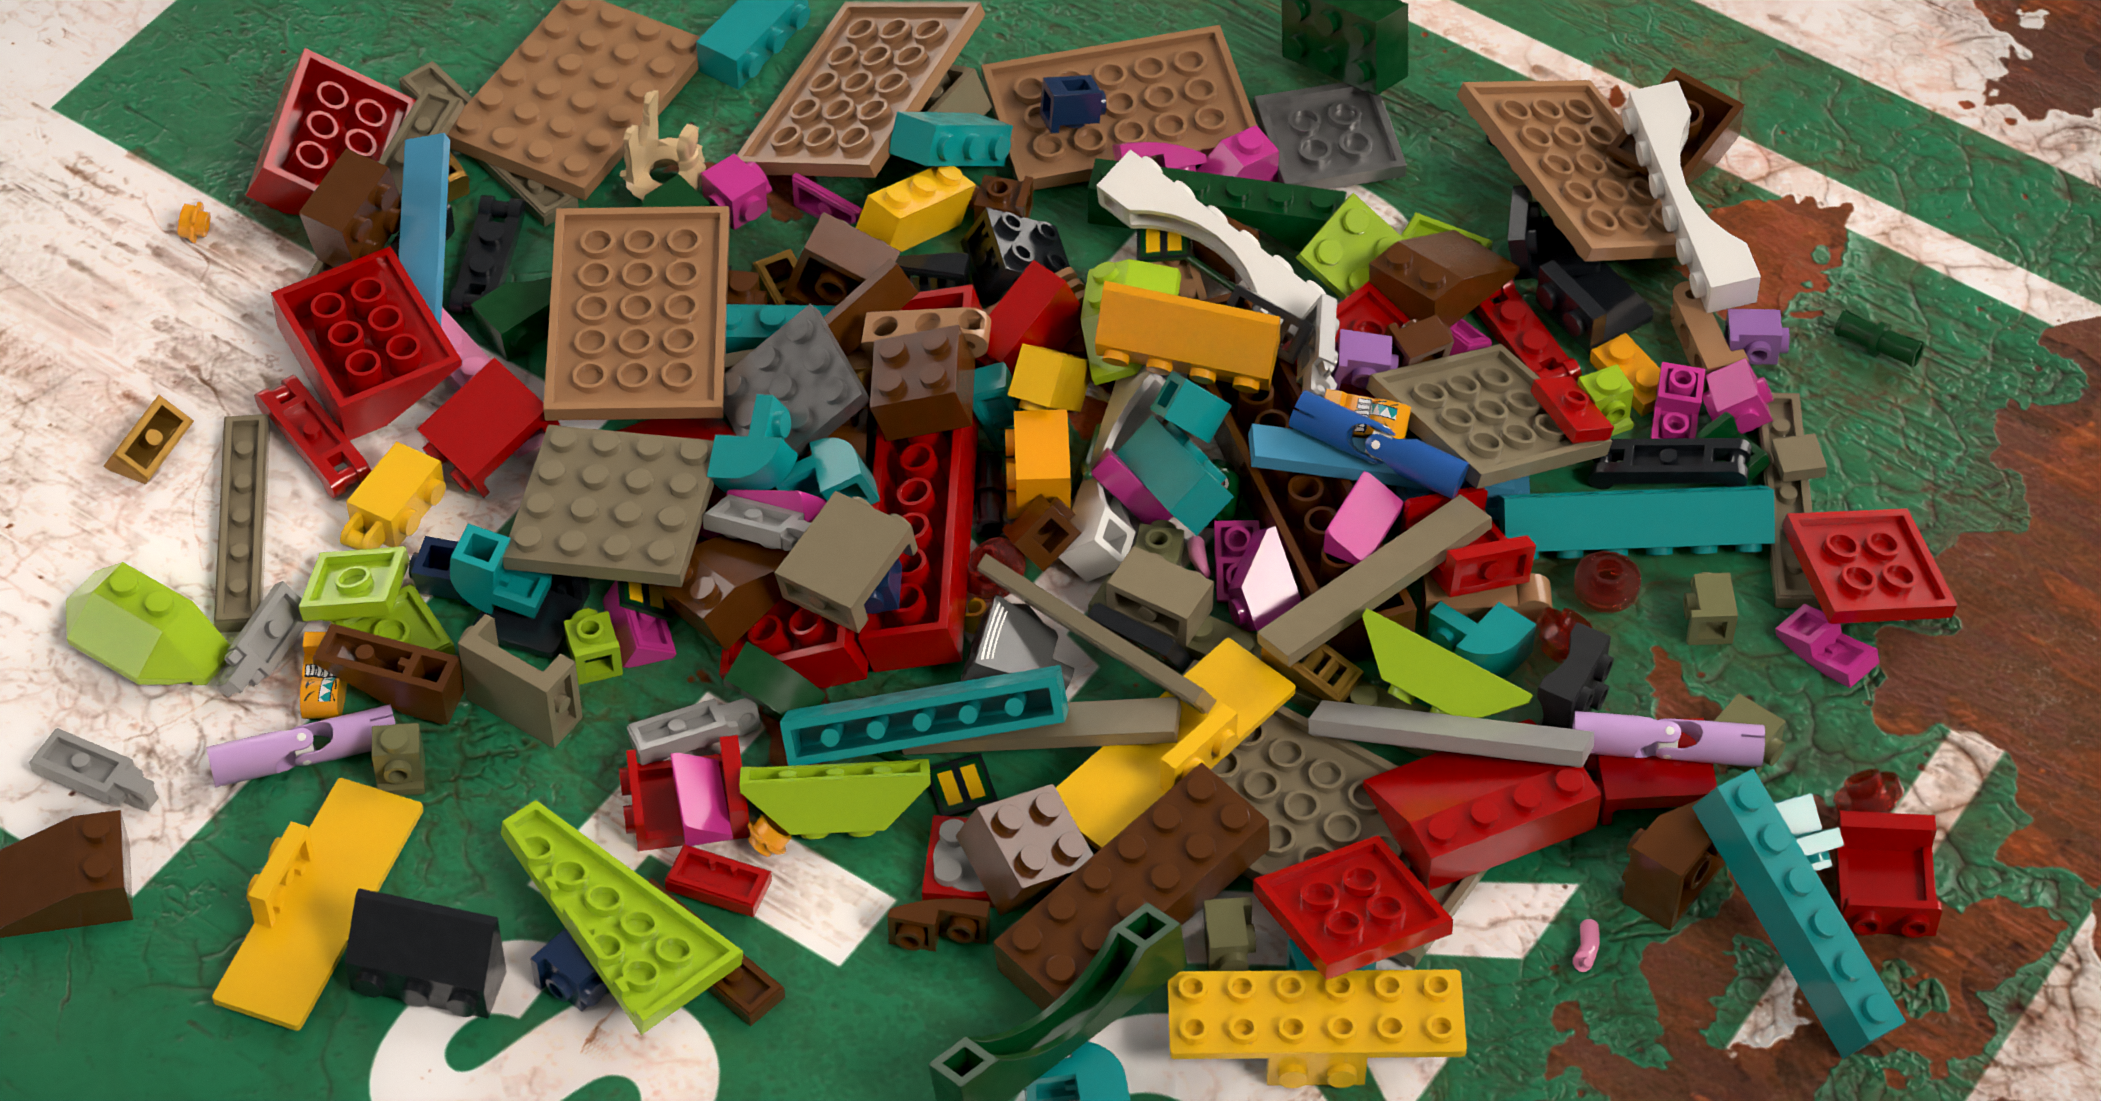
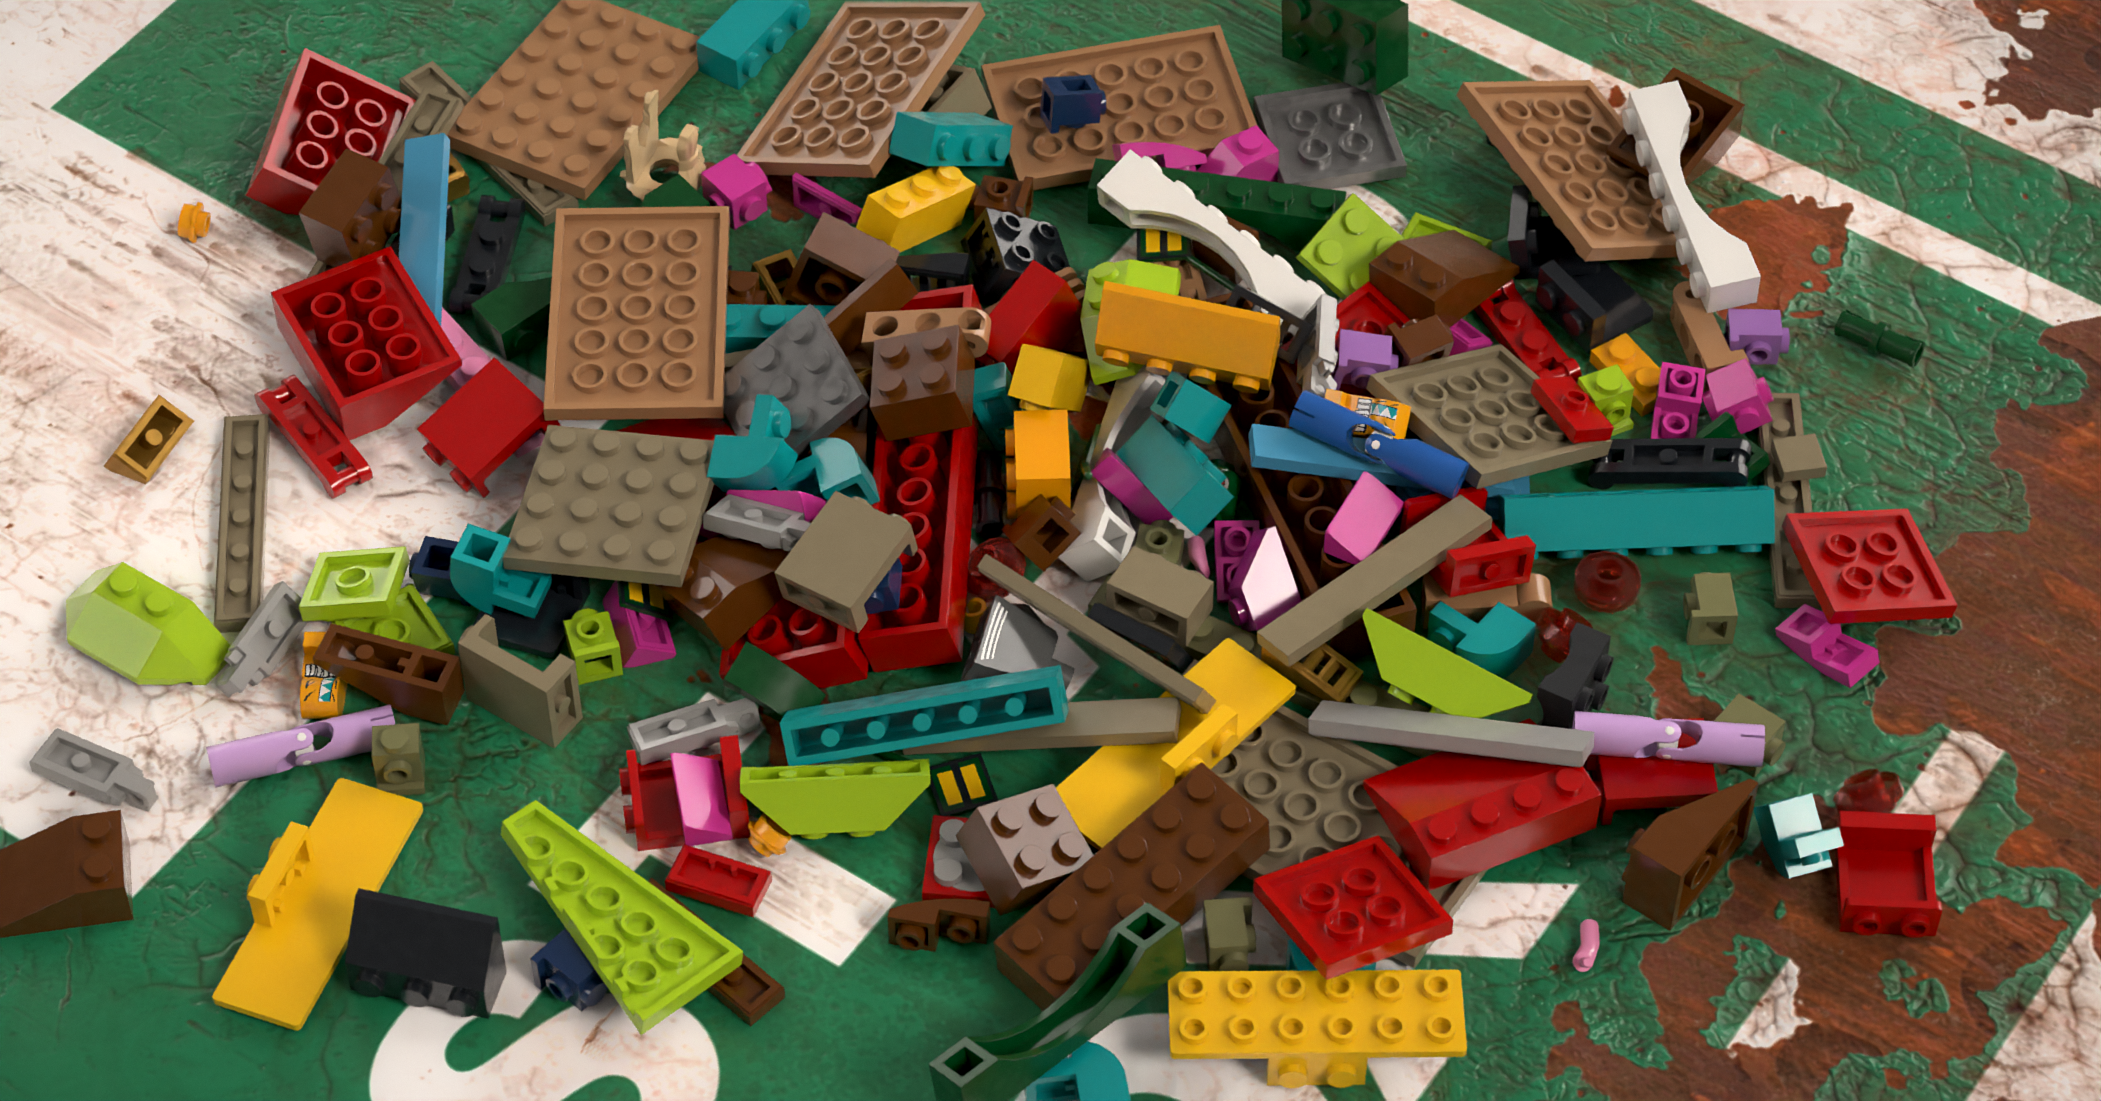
yellow brick [340,441,446,550] -> none
teal brick [1692,769,1906,1059] -> none

